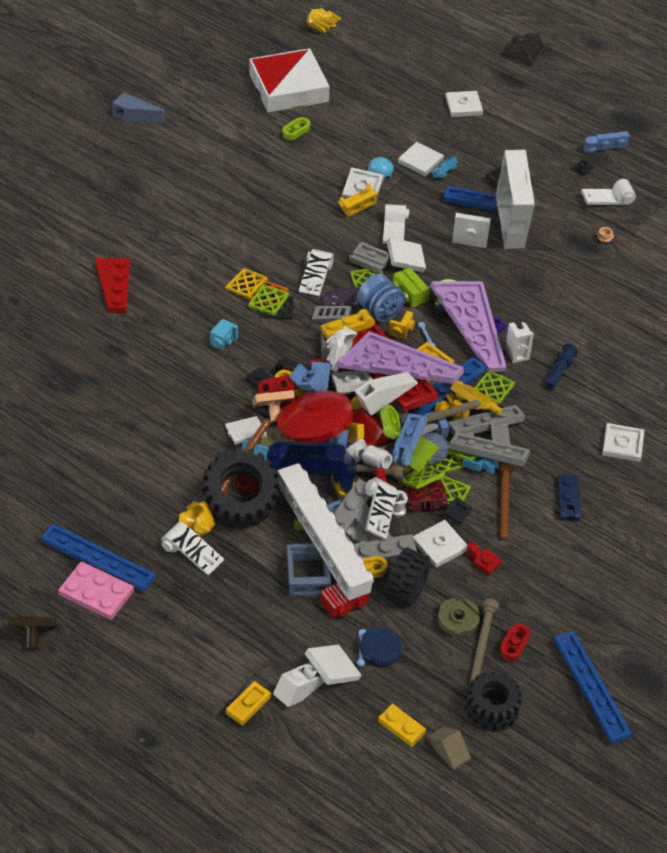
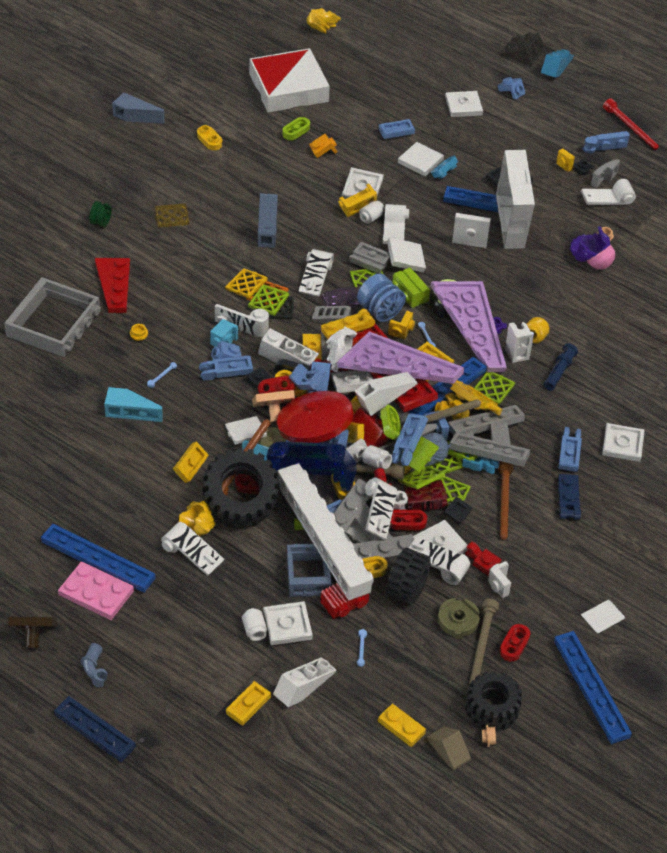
white tile [305,645,362,685] -> none
dark blue tile [359,627,402,666] -> none
medium azure hair [367,157,394,181] -> none
none -> light grey window [4,277,101,357]
none -> dark blue plate [54,696,136,762]
none -> sand blue piece [80,643,108,687]
none -> dark green wheel [89,201,112,227]
none -> medium azure slope [104,387,163,422]
none -> yellow plate [130,324,148,341]
none -> light blue hinge [147,362,177,388]
none -> clear yellow window [155,203,189,228]
none -> yellow plate [173,441,209,483]
none -> yellow plate [197,125,222,150]
none -> medium blue hinge [199,355,253,380]
none -> medium blue bracket [211,341,241,360]
none -> white door [215,304,269,337]
none -> white brick [242,608,267,641]
none -> sand blue slope [258,193,278,248]
none -> white slope [258,328,319,367]
none -> white plate [263,601,313,645]
none -> yellow plate [302,334,322,360]
none -> light orange bracket [309,134,338,158]
none -> white brick [359,201,385,224]
none -> medium blue plate [379,119,415,139]
none -> red plate [389,509,427,531]
none -> white door [409,537,470,585]
none -> light nougat plate [482,725,496,747]
none -> white bracket [488,561,511,598]
none -> medium blue bracket [498,77,525,99]
none -> yellow head [526,317,550,344]
none -> dark azure slope [541,49,574,78]
none -> yellow plate [556,148,575,172]
none -> medium blue hinge [558,427,582,472]
none -> dark purple hair [570,226,615,270]
none -> white sticker [581,600,625,634]
none -> light grey slope [591,159,620,188]
none -> red piece [603,98,659,150]

